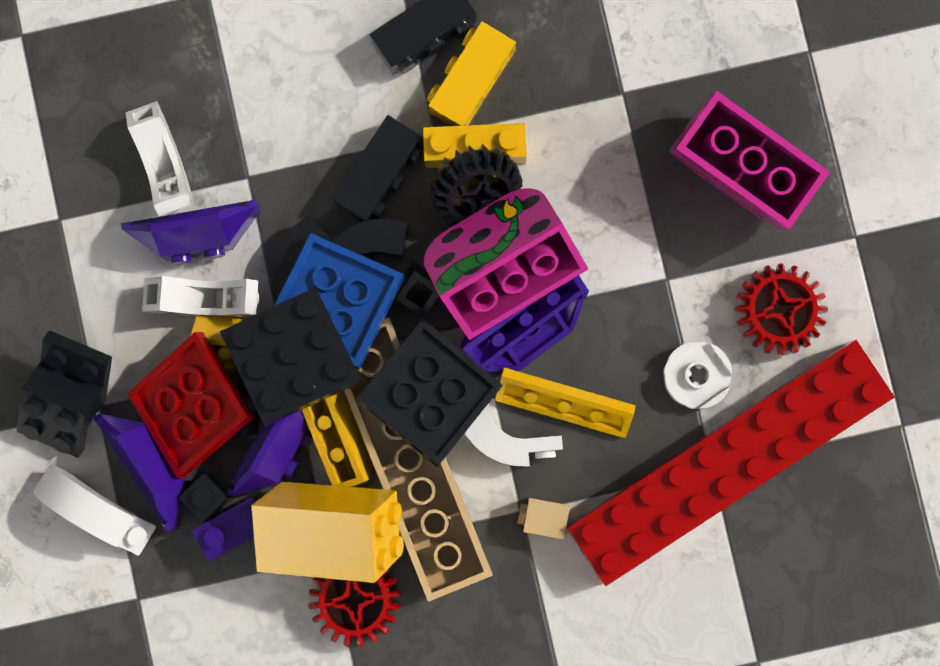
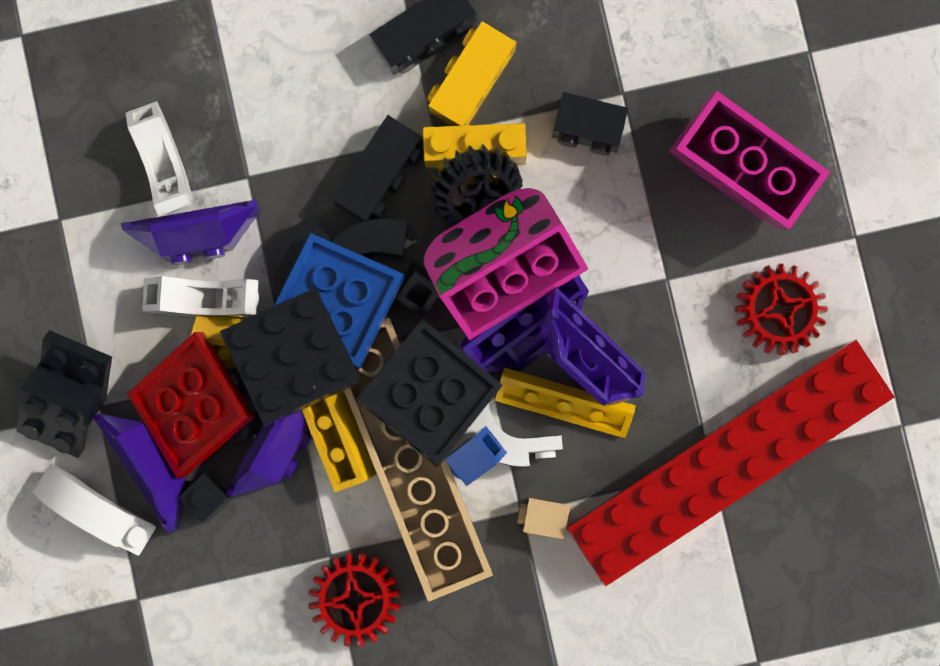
dark purple brick [192,497,259,561] -> none
yellow brick [251,482,404,583] -> none
white plate [663,341,732,409] -> none
none -> blue brick [445,426,507,486]
none -> dark purple wedge [545,287,646,406]
none -> black brick [552,92,629,156]

